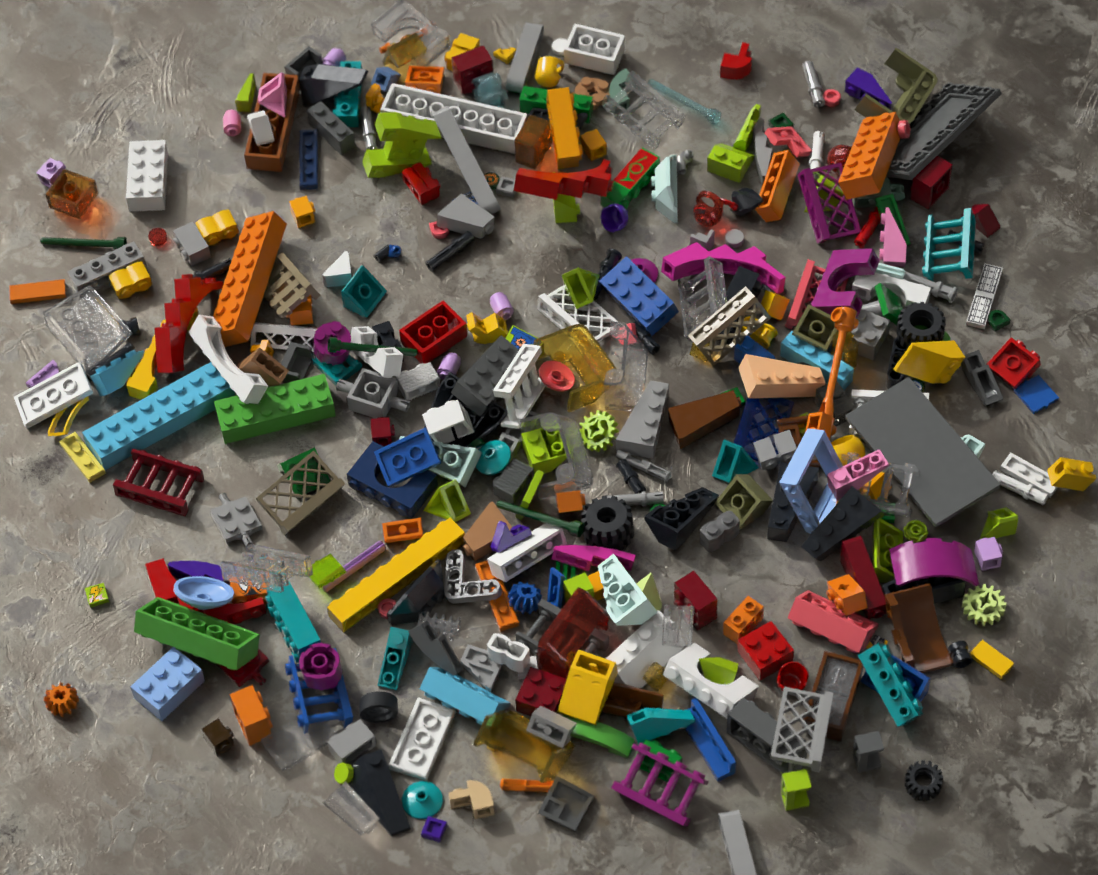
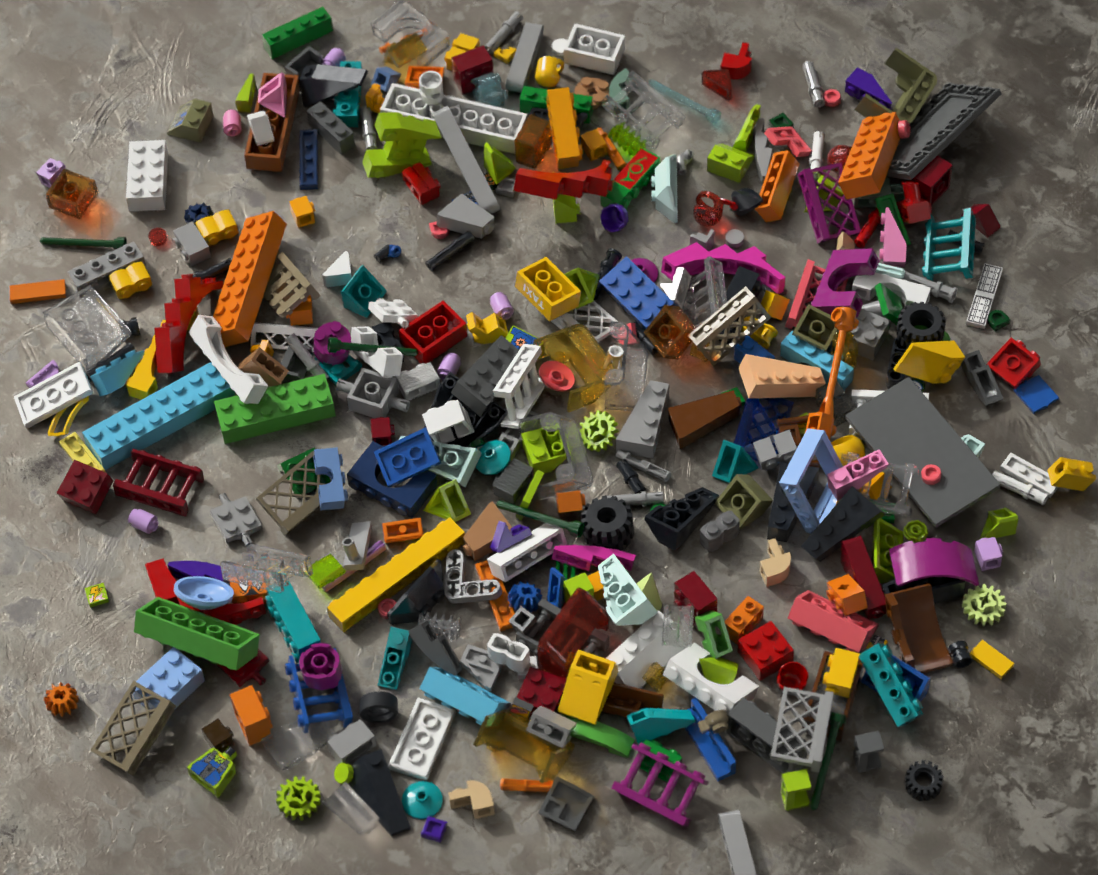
none -> dark red brick [57,459,114,514]
none -> dark tan fence [90,680,176,776]
none -> lavender brick [128,509,159,534]
none -> olive slope [167,99,214,143]
none -> dark blue gear [184,202,213,226]
none -> torso [187,747,238,798]
none -> green brick [262,6,333,59]
none -> lime gear [276,776,321,820]
none -> light grey pin [285,333,329,379]
none -> medium blue arch [313,447,348,510]
none -> light grey piece [342,521,373,571]
none -> white plate [368,298,418,328]
none -> white wheel [419,71,444,105]
none -> lime slope [483,142,516,184]
none -> light grey pin [485,11,523,54]
none -> dark grey brick [509,606,538,635]
none -> dark grey tile [509,698,533,719]
none -> yellow brick [515,257,581,321]
none -> orange piece [597,127,627,171]
none -> piece [603,345,623,373]
none -> clear neon green piece [607,122,647,157]
none -> clear orange brick [644,305,696,359]
none -> white slope [660,267,691,309]
none -> bright green brick [694,610,733,658]
none -> dark tan piece [698,710,729,734]
none -> clear red slope [702,69,732,101]
none -> tan brick [759,539,791,587]
none -> dark green piece [810,712,846,810]
none -> yellow brick [823,648,860,698]
none -> tan slope [836,232,855,250]
none -> red brick [896,180,932,224]
none -> coral tile [921,464,941,485]

